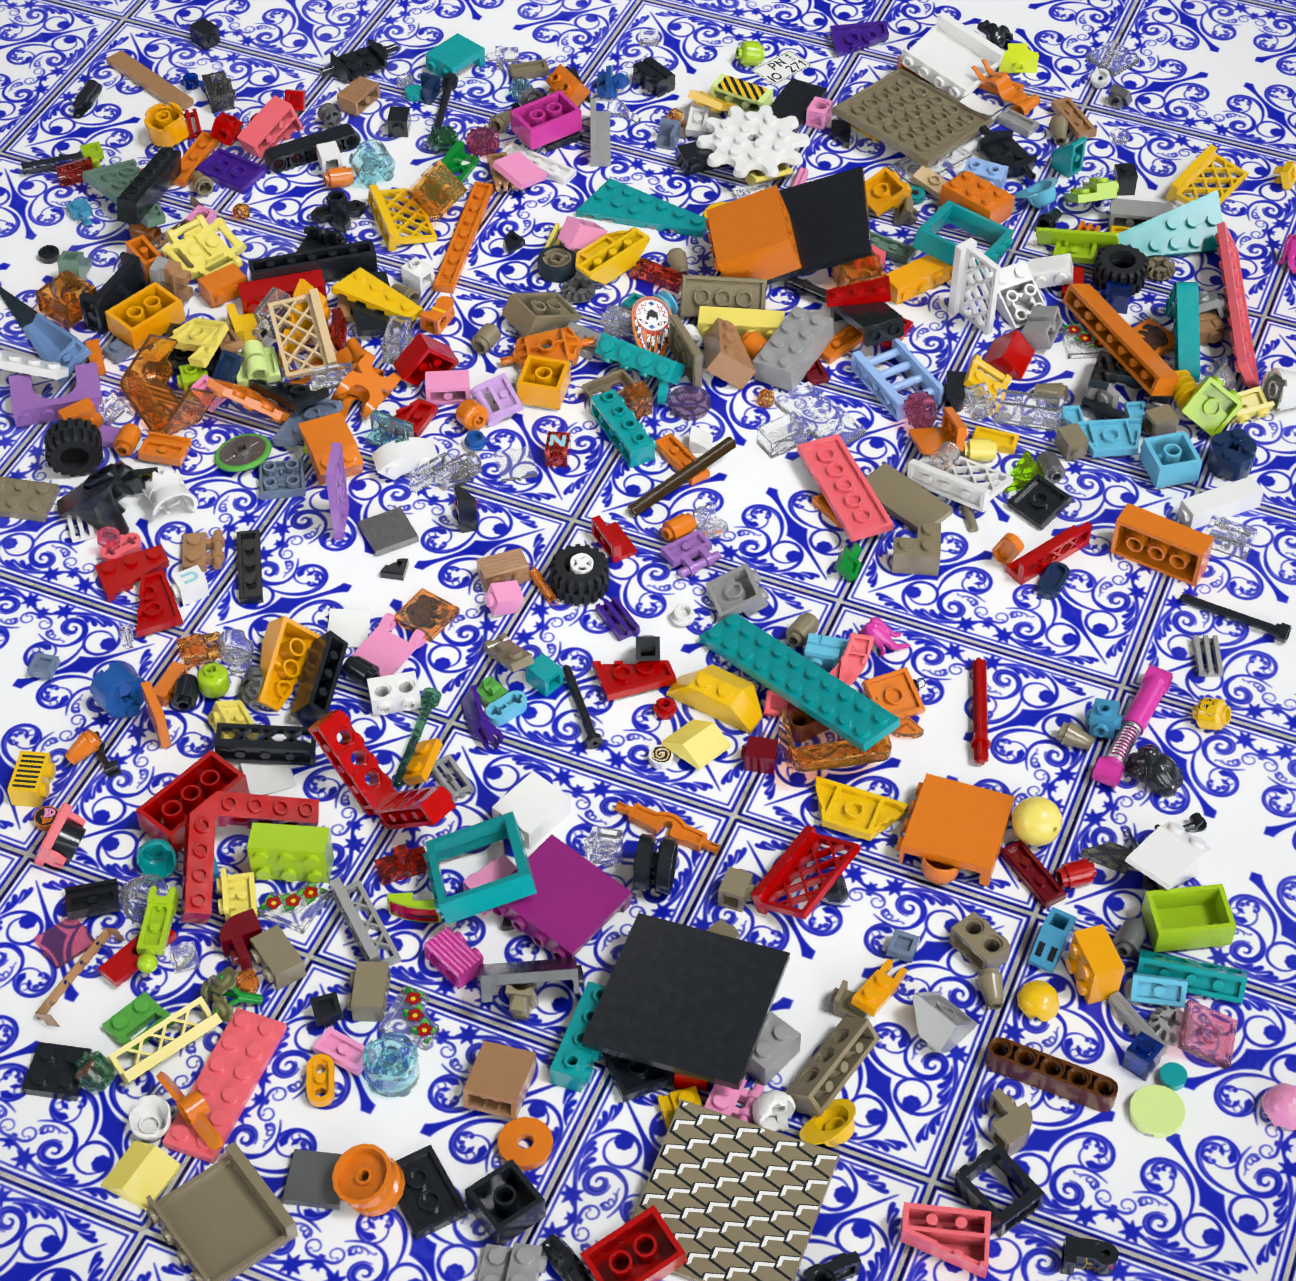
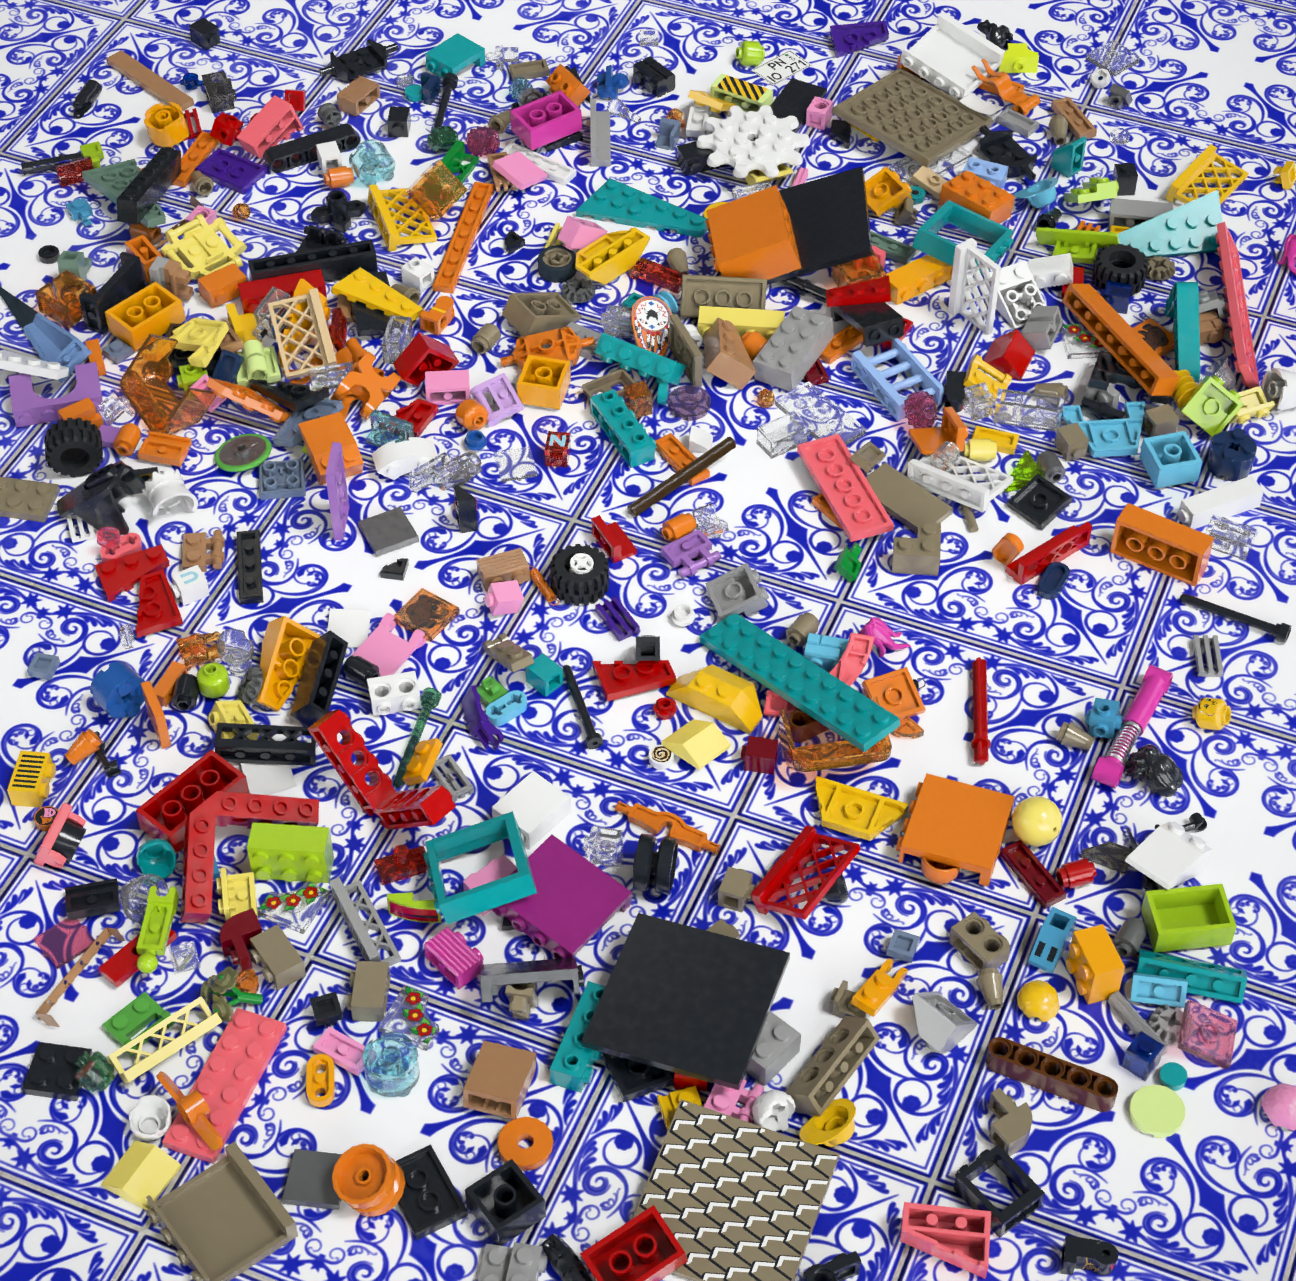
none -> dark tan tile [850,442,886,473]

